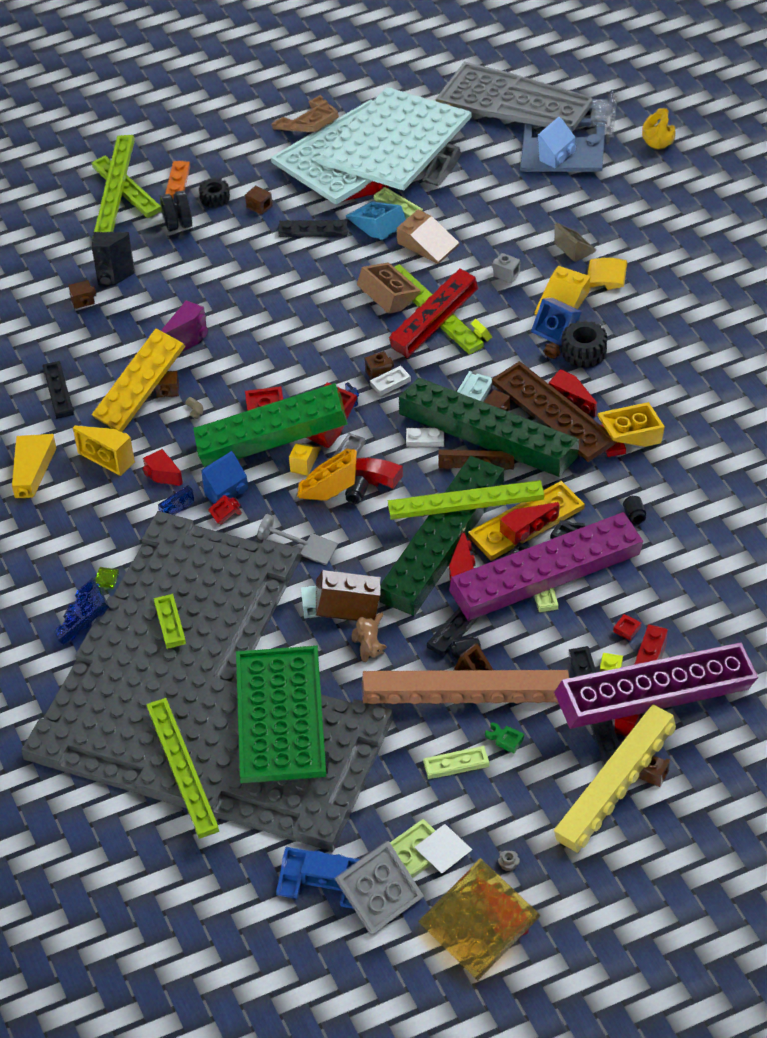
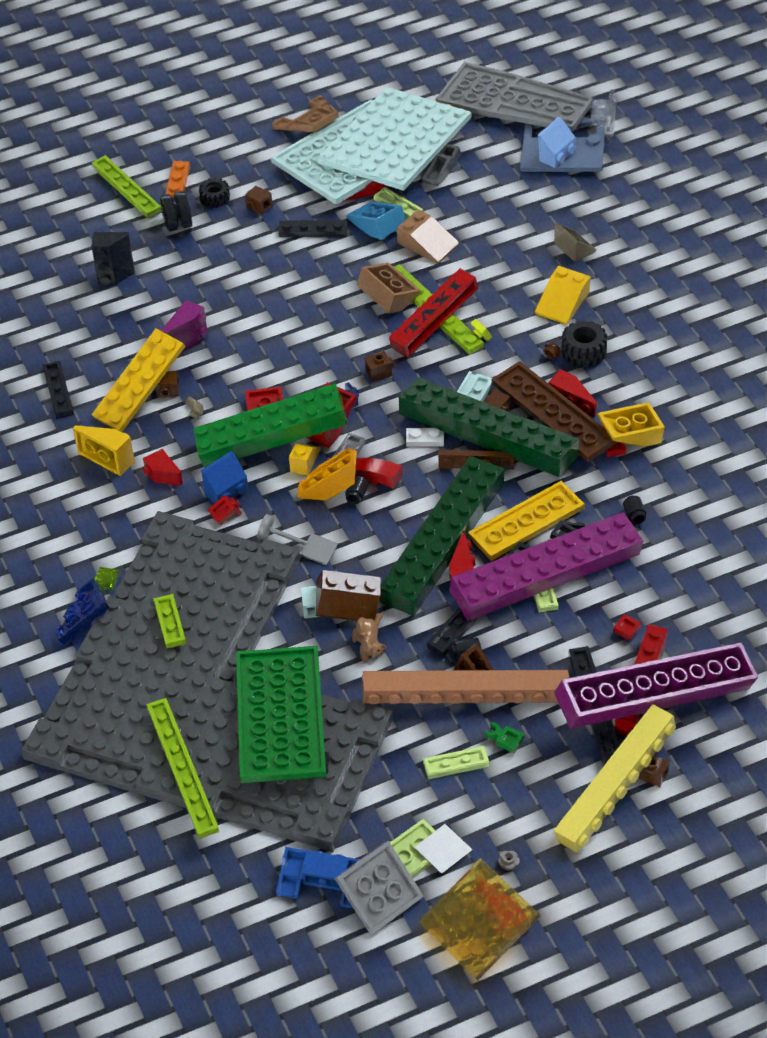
yellow slope [12,434,56,498] -> none
reddish brown brick [68,280,97,309] -> none
lime plate [94,135,135,232] -> none
clear blue plate [158,485,195,515] -> none
white plate [370,366,411,396] -> none
lime plate [387,480,544,520] -> none
light grey brick [492,253,520,283] -> none
red slope [500,502,560,545] -> none
blue slope [531,298,582,346] -> none
yellow slope [587,258,627,290] -> none
neon yellow plate [600,653,623,672] -> none
yellow helmet [642,108,676,149] -> none

